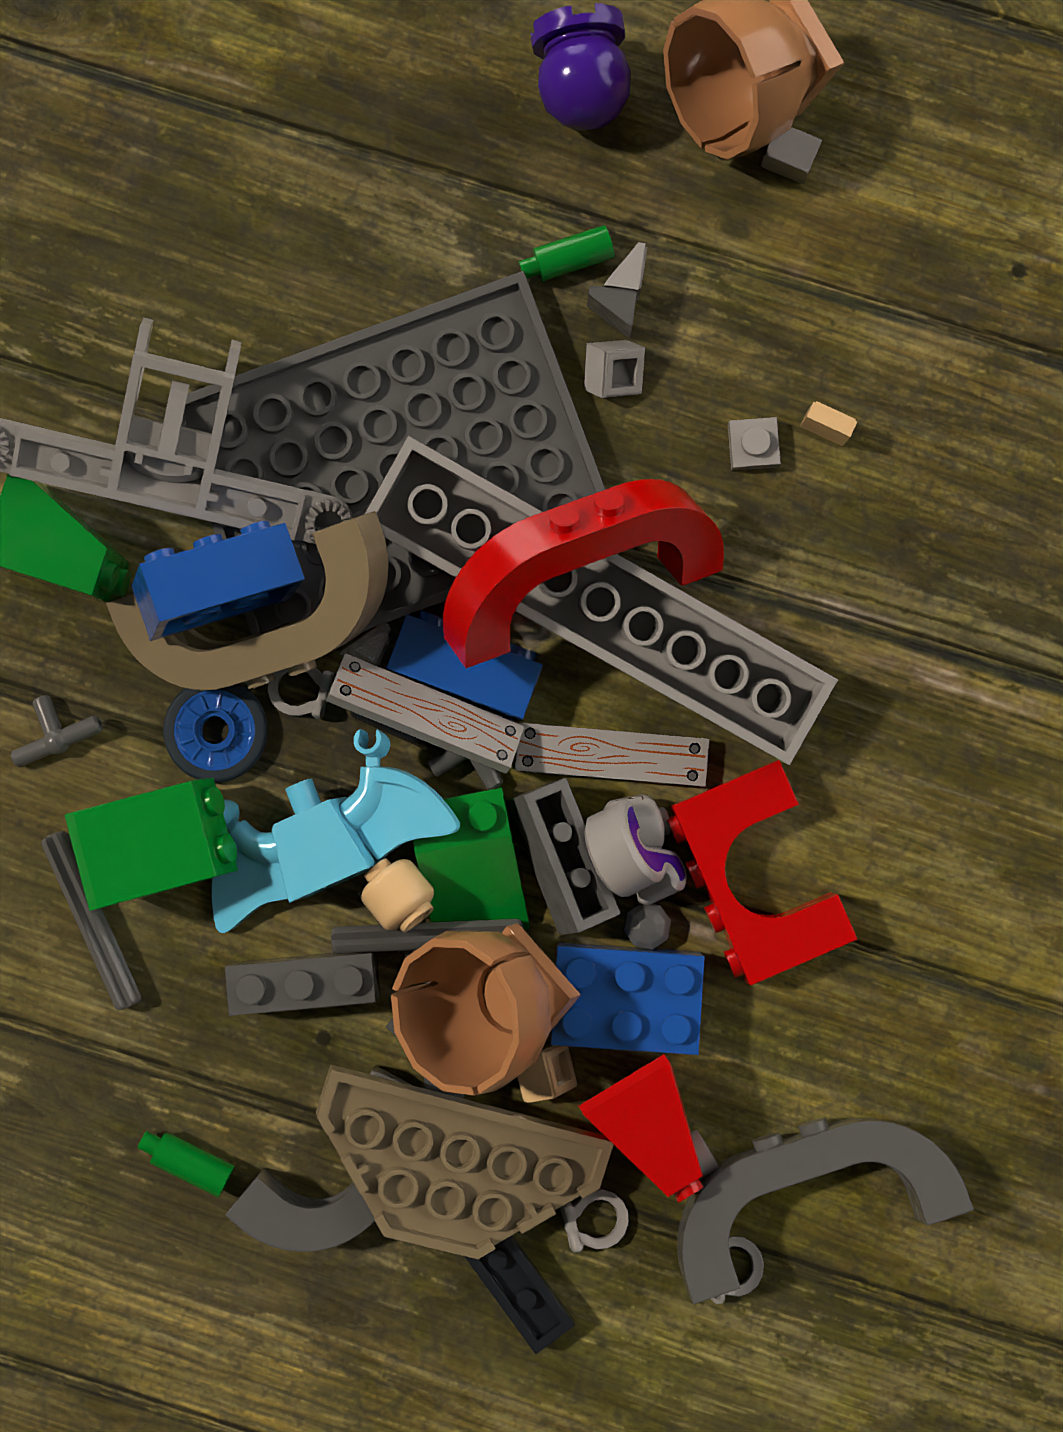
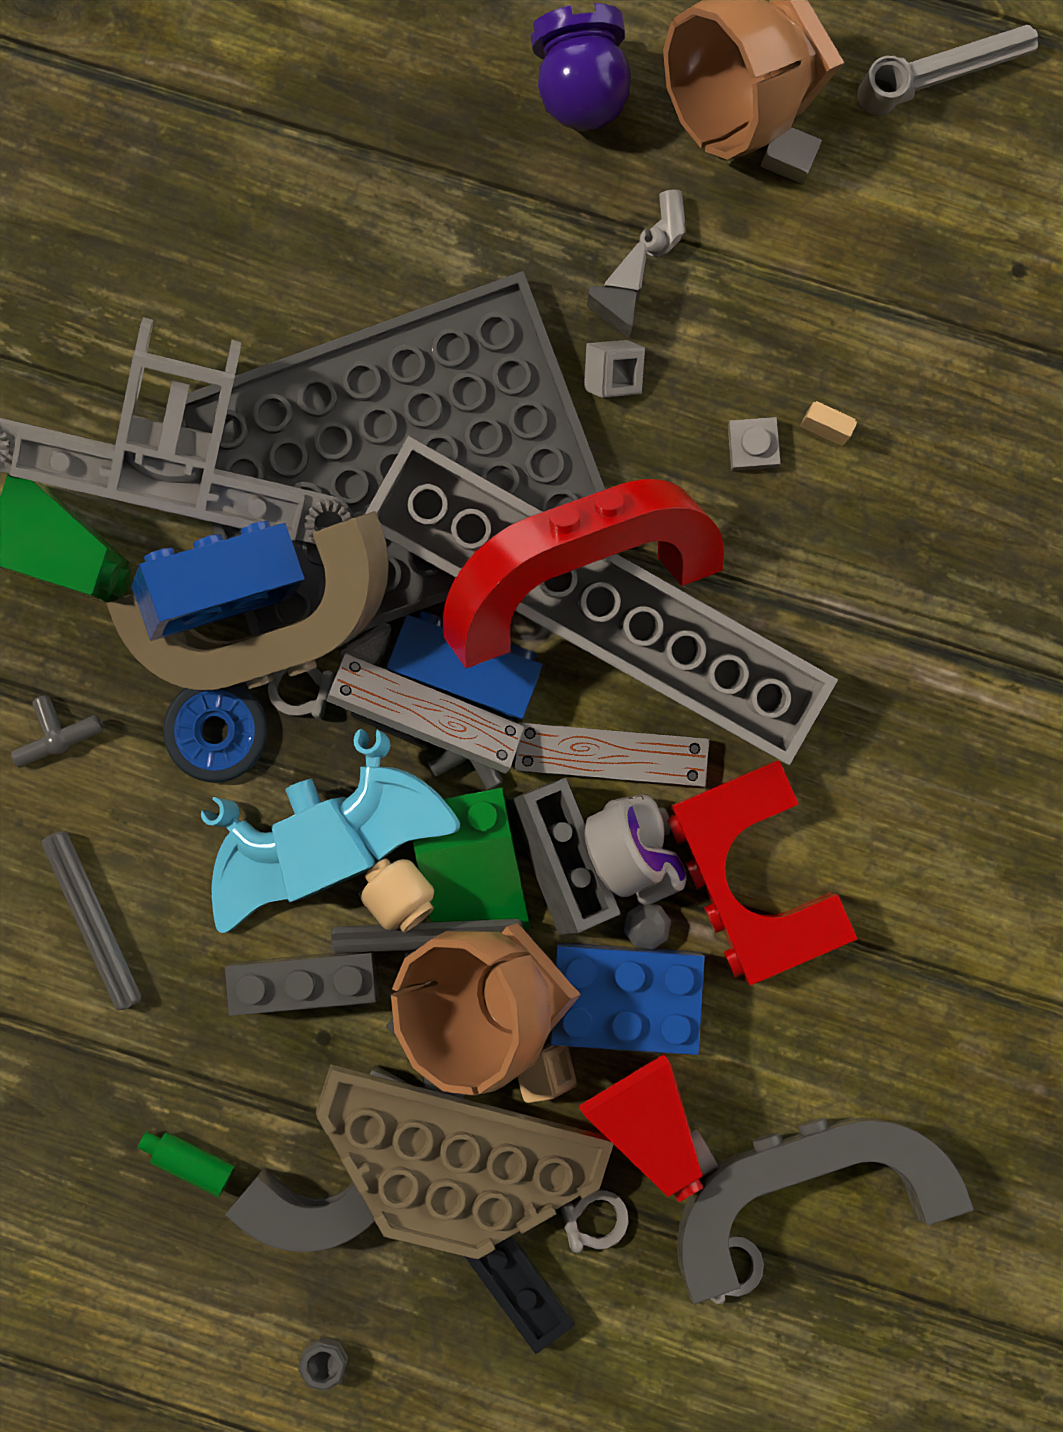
green slope [64,778,238,911] -> none
green cylinder [518,225,615,282] -> none
none -> dark grey tile [298,1337,348,1391]
none -> light grey arm [640,190,686,257]
none -> light grey axle [857,25,1038,116]

